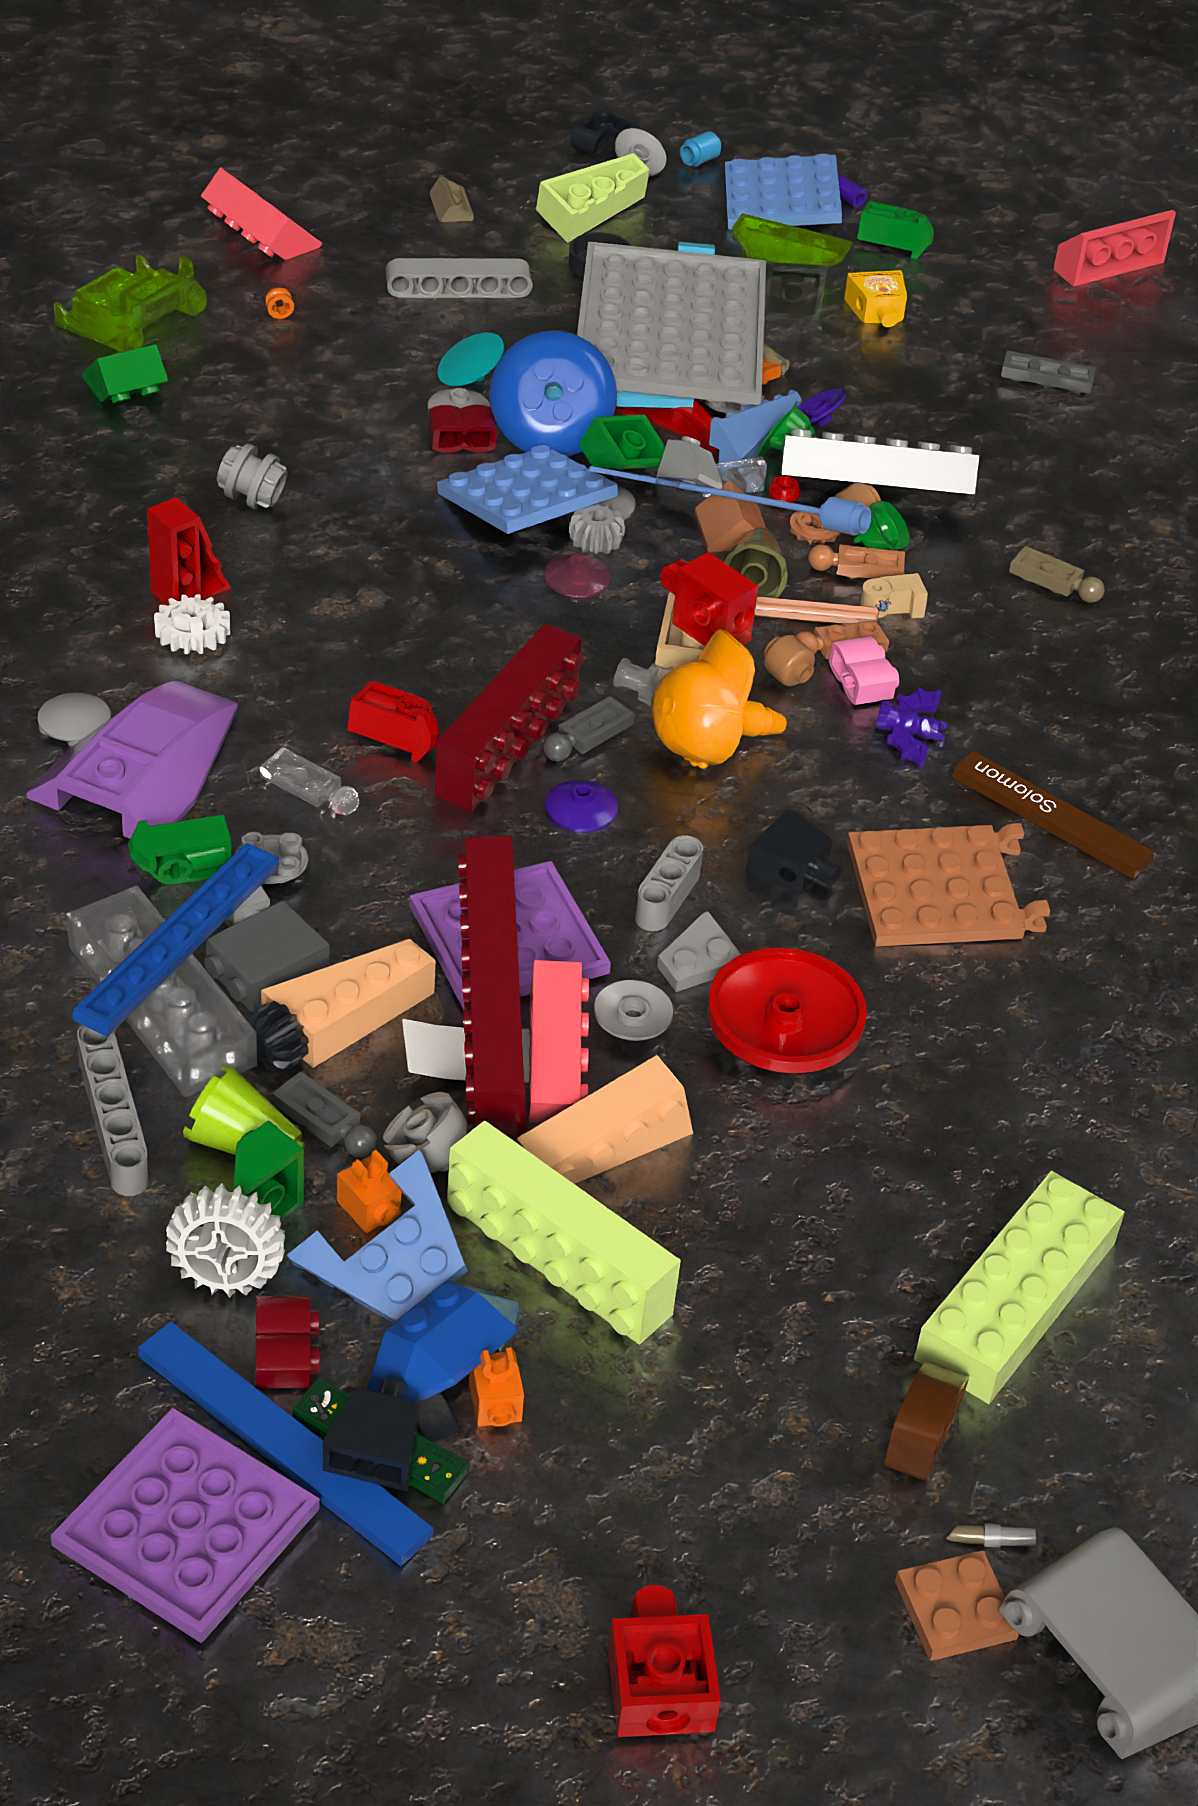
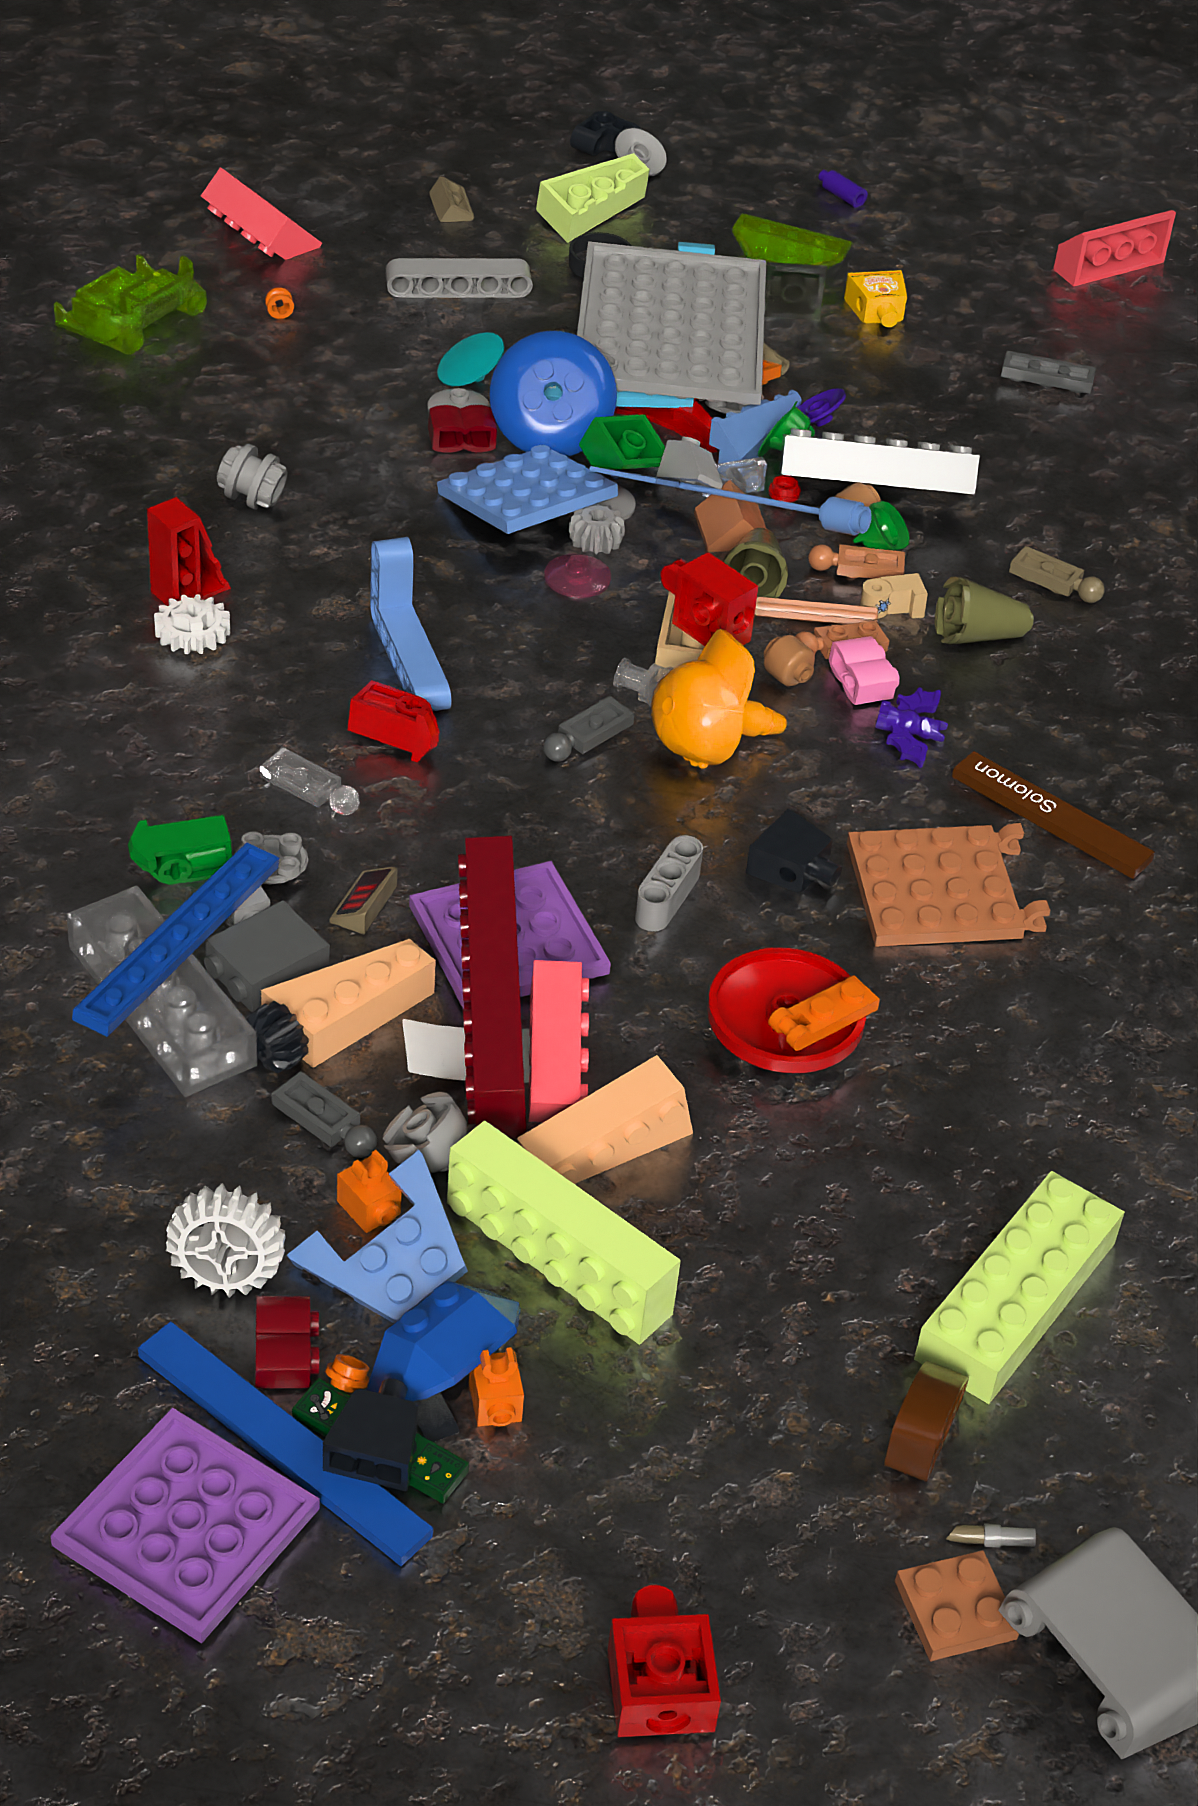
medium lavender wedge [26,680,238,838] -> none
light grey dish [38,693,111,747] -> none
light grey beam [77,1025,149,1196] -> none
green slope [82,344,168,405] -> none
lime cone [183,1065,305,1155] -> none
green slope [233,1120,304,1221] -> none
dark red brick [435,623,584,812] -> none
dark purple dish [545,780,618,832] -> none
light grey dish [594,980,673,1041] -> none
light grey wing [657,911,741,992] -> none
dark azure brick [680,131,721,166] -> none
medium blue plate [725,154,842,230] -> none
nougat gear [789,511,840,545] -> none
green piece [857,201,934,259] -> none
none -> orange plate [325,1354,370,1393]
none -> dark tan slope [330,867,397,935]
none -> medium blue beam [370,537,451,711]
none -> orange plate [768,975,880,1051]
none -> olive cone [935,577,1034,645]

